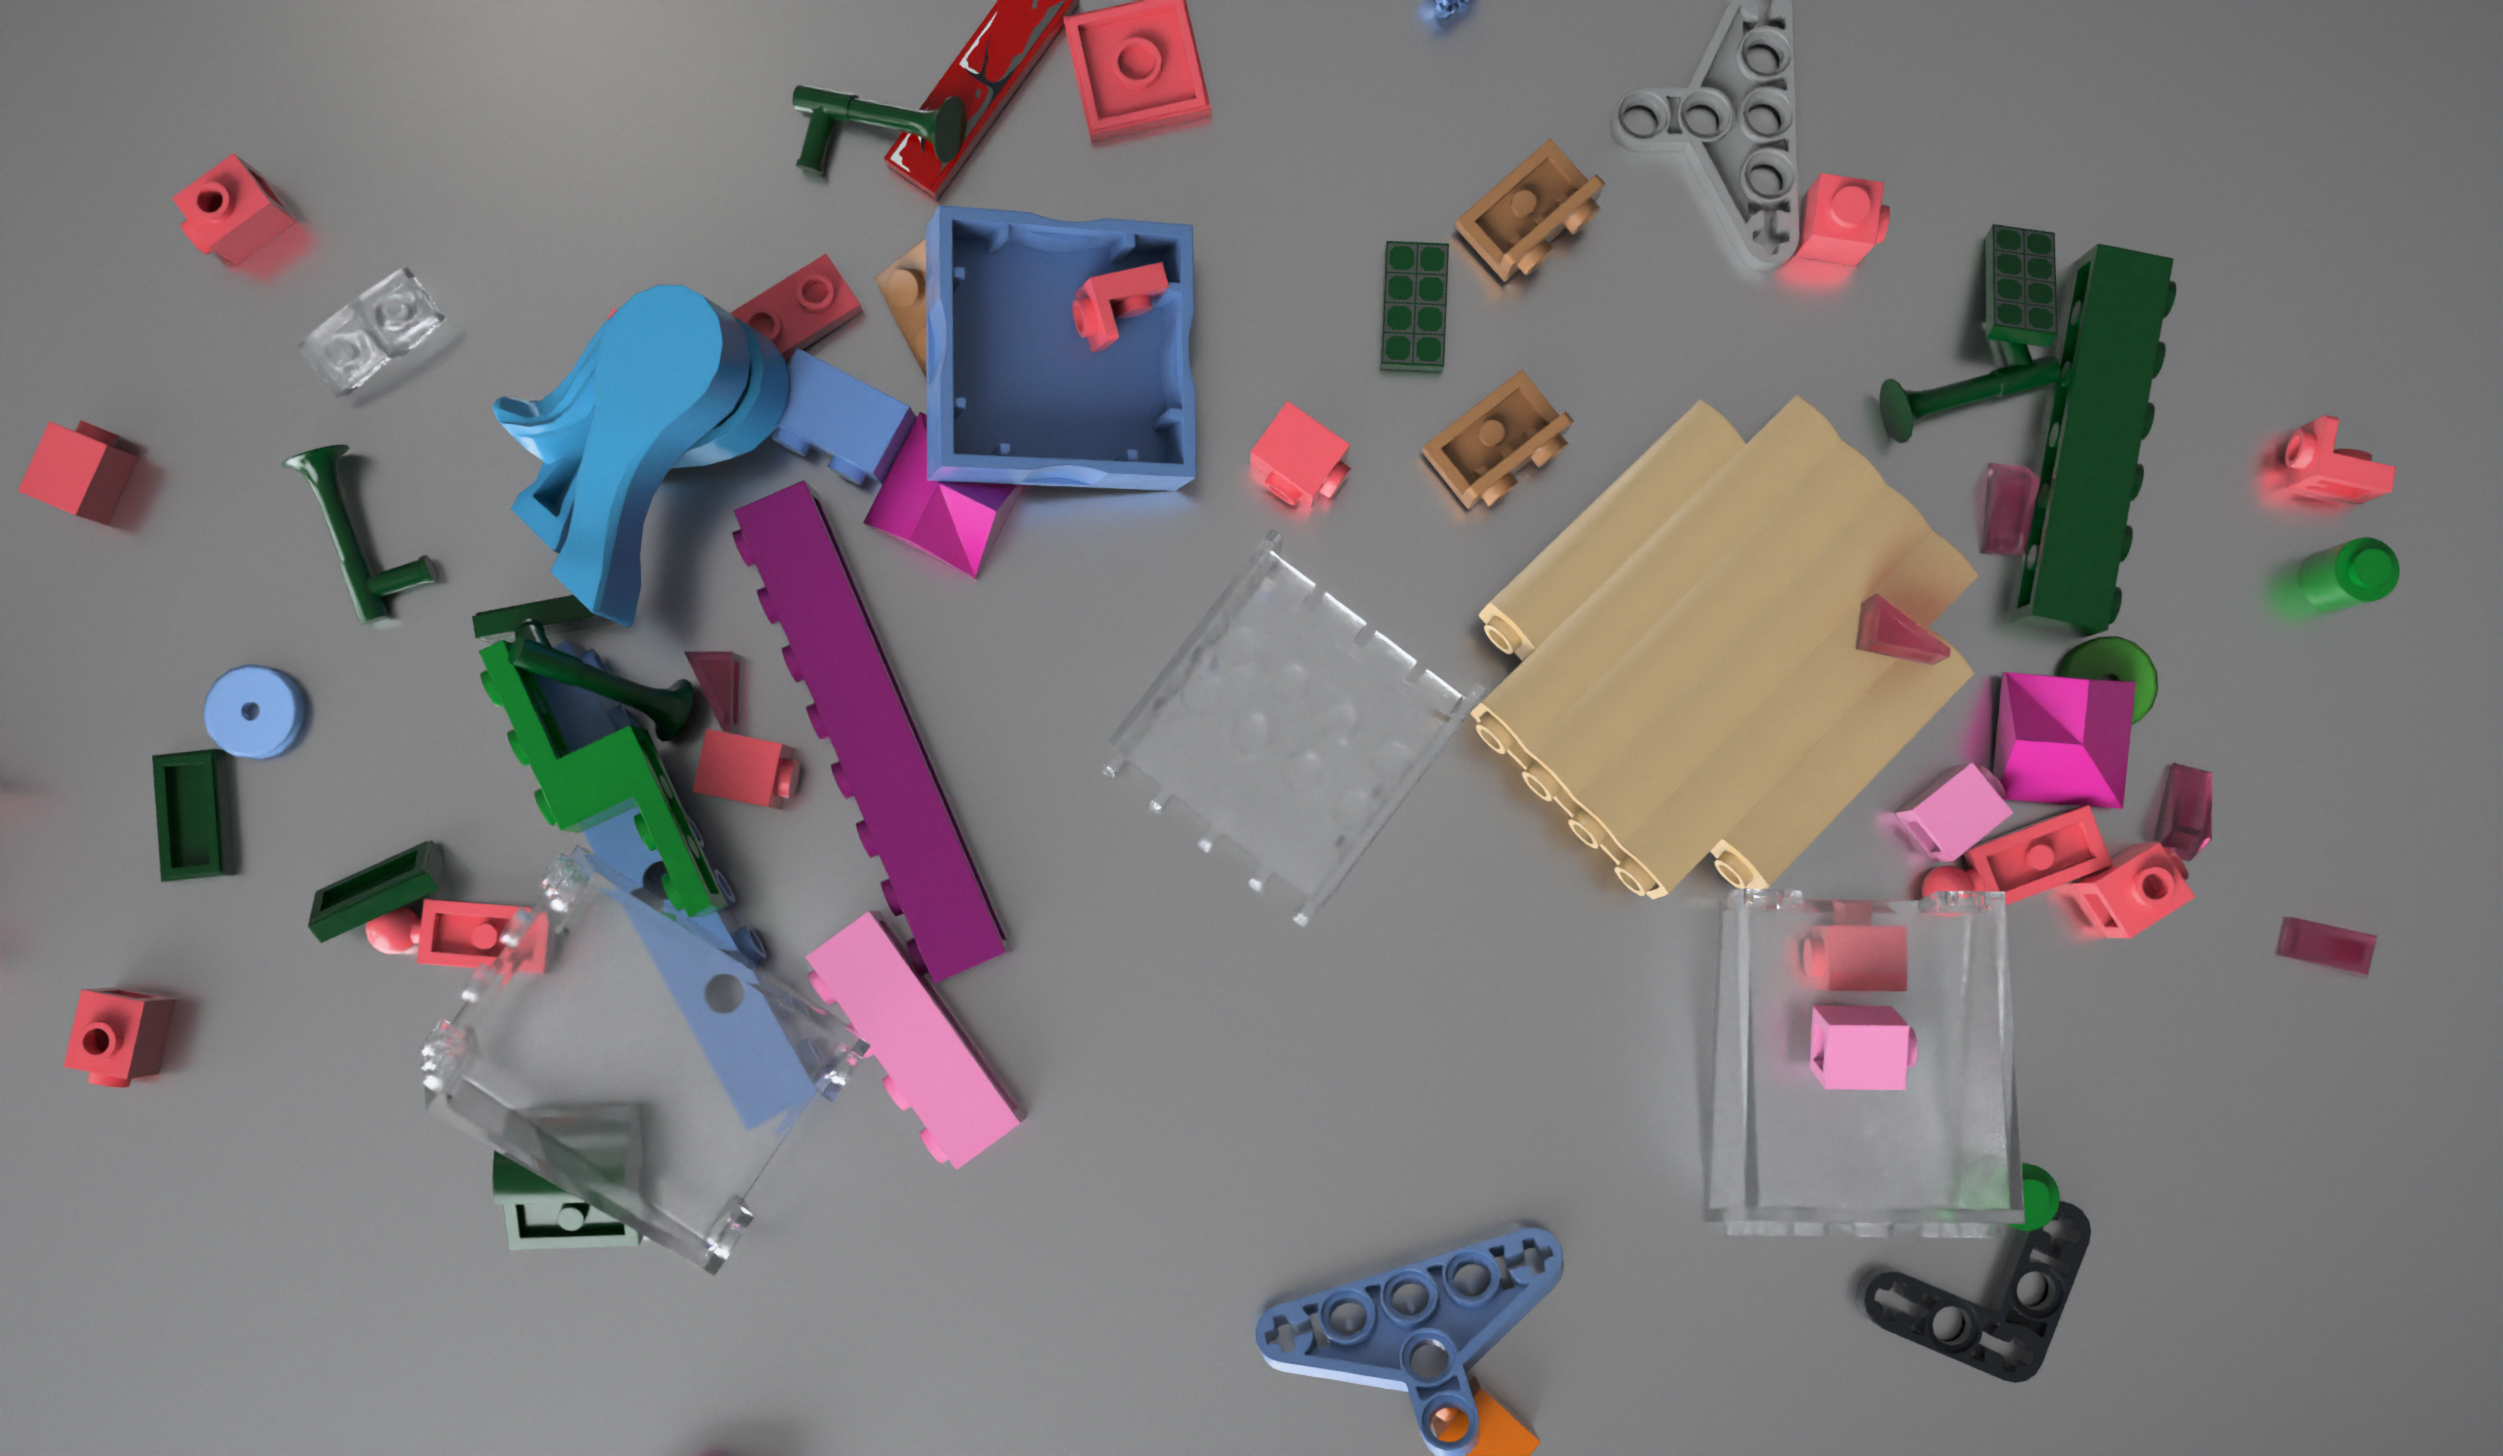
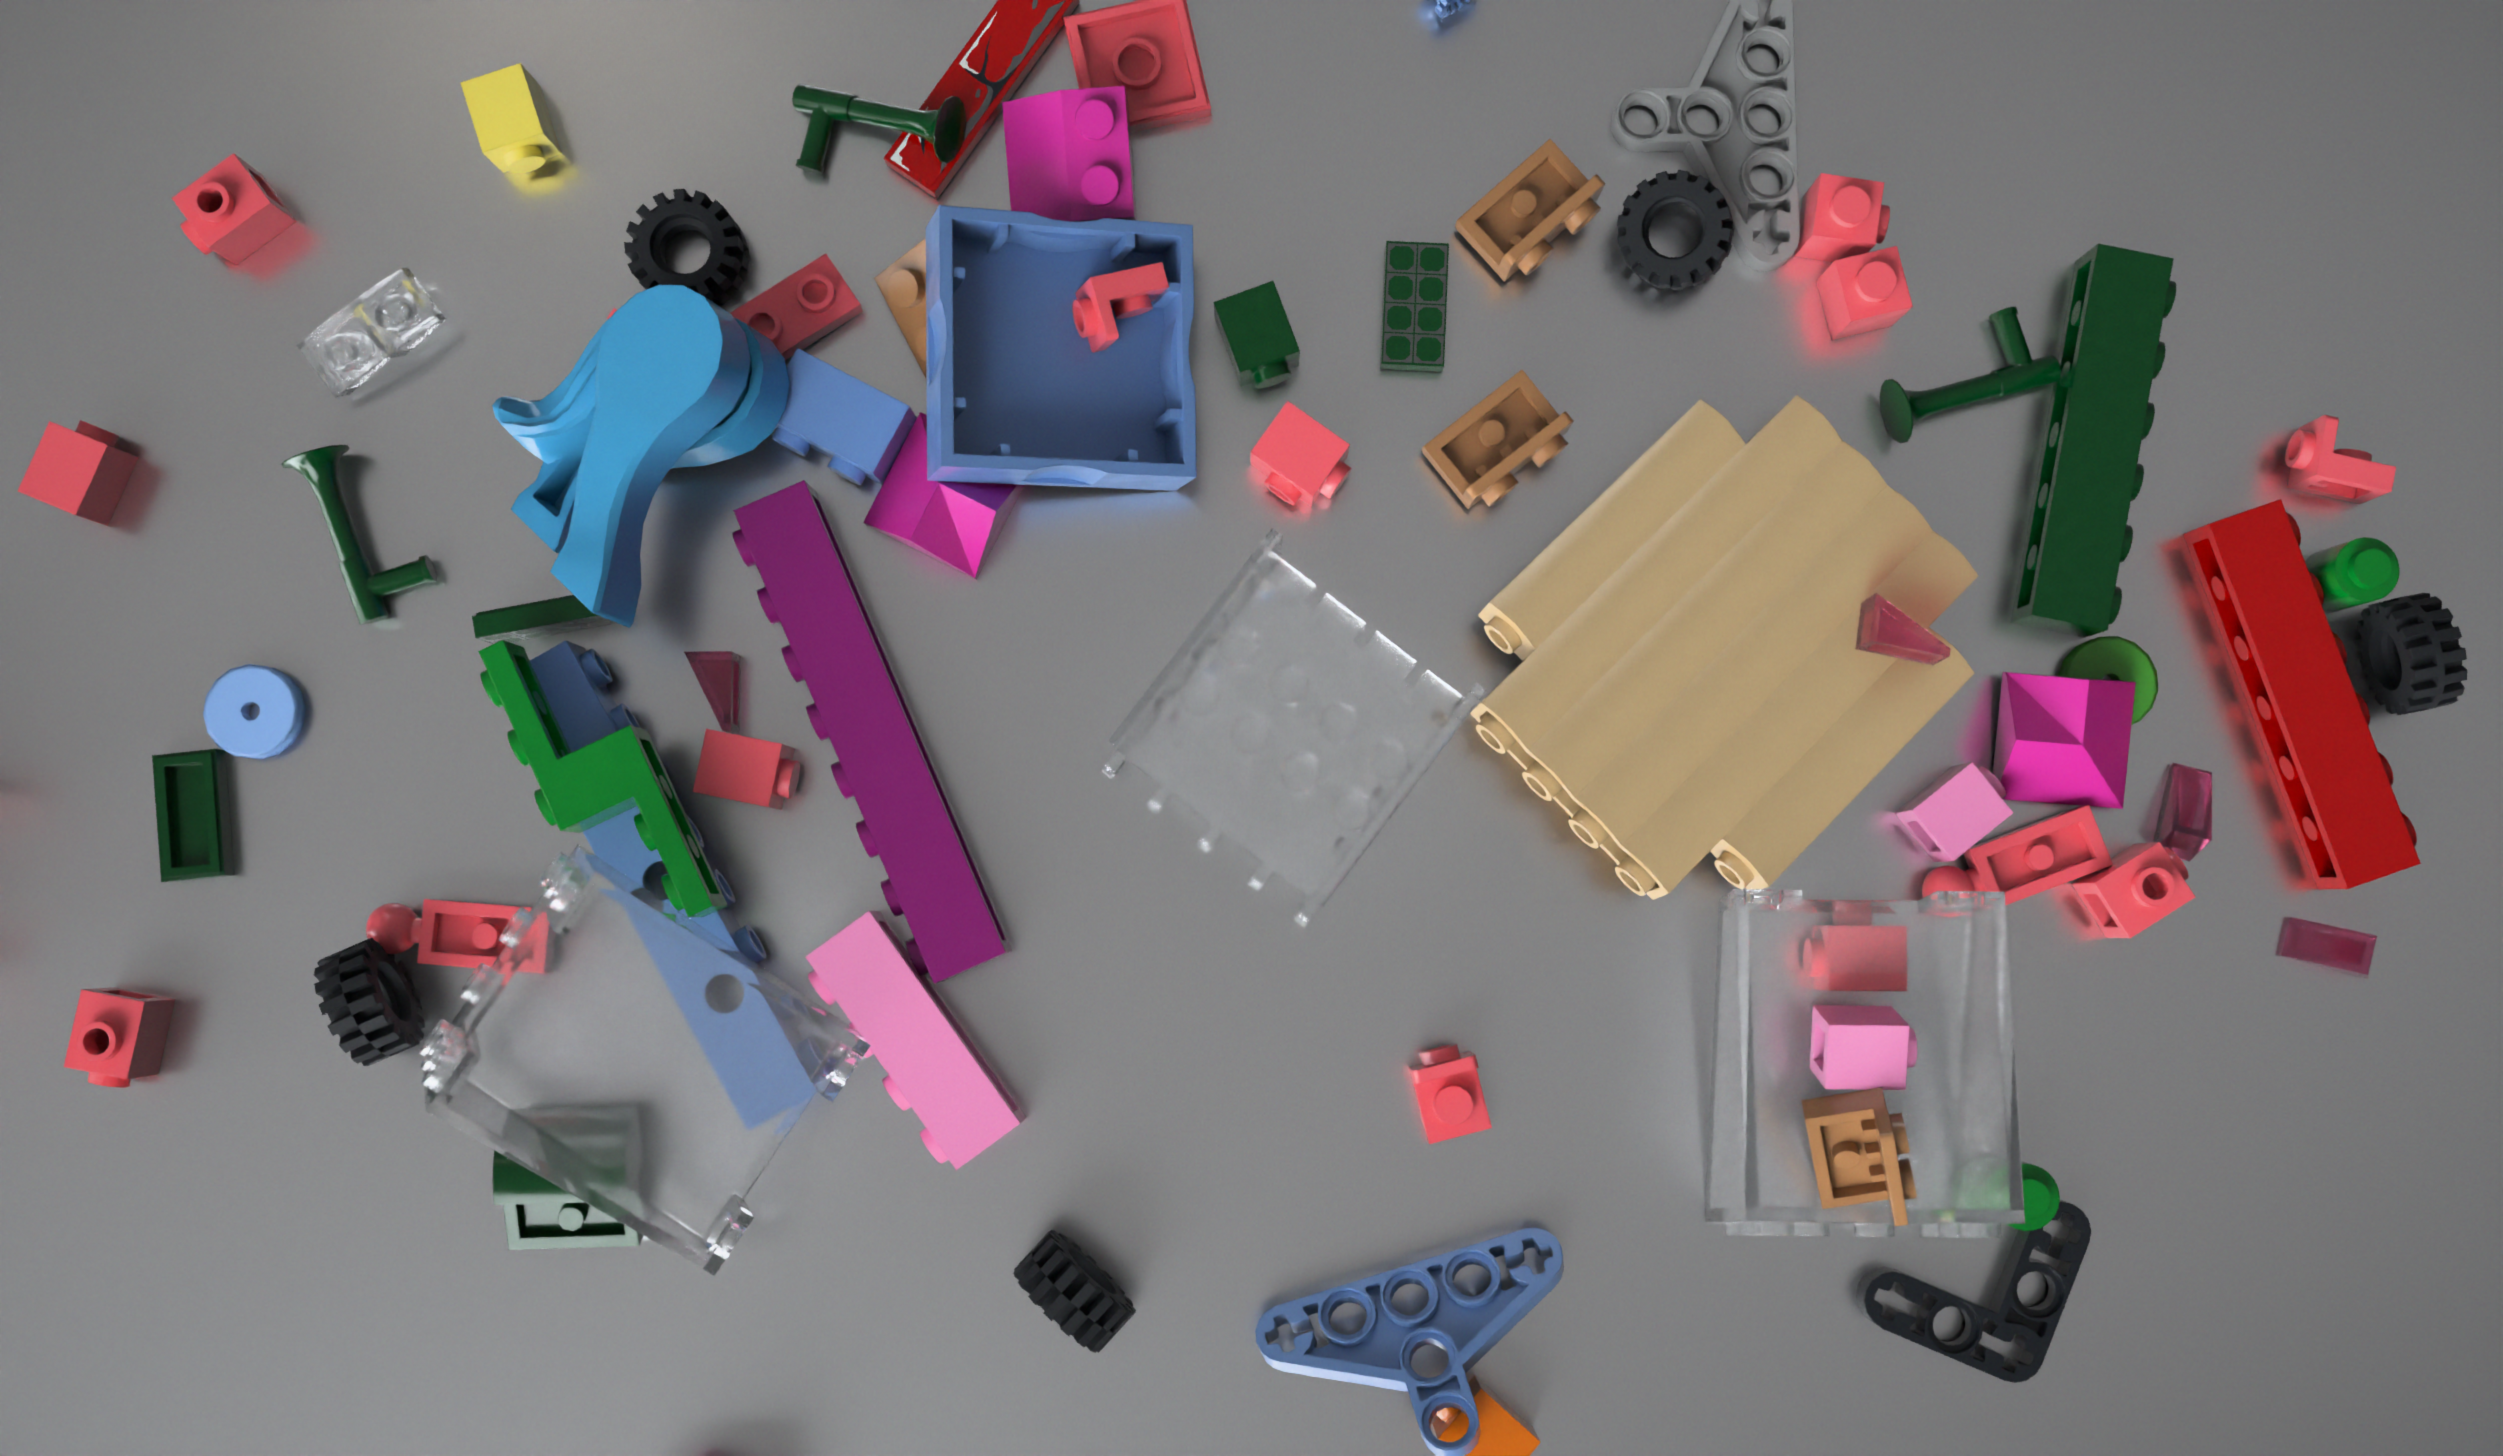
dark green tile [308,840,444,943] -> none
dark green piece [508,618,693,742] -> none
clear pink piece [1982,463,2040,555] -> none
dark green tile [1985,224,2057,348] -> none
none -> black tyre [314,938,425,1066]
none -> light yellow brick [460,63,562,173]
none -> black tyre [624,189,749,305]
none -> dark pink slope [1002,86,1137,222]
none -> black tyre [1013,1230,1136,1353]
none -> dark green brick [1214,281,1300,389]
none -> coral bracket [1408,1043,1492,1144]
none -> black tyre [1617,170,1734,290]
none -> medium nougat bracket [1801,1087,1917,1227]
none -> coral brick [1816,246,1913,340]
none -> red brick [2183,499,2421,890]
none -> black tyre [2356,593,2467,715]

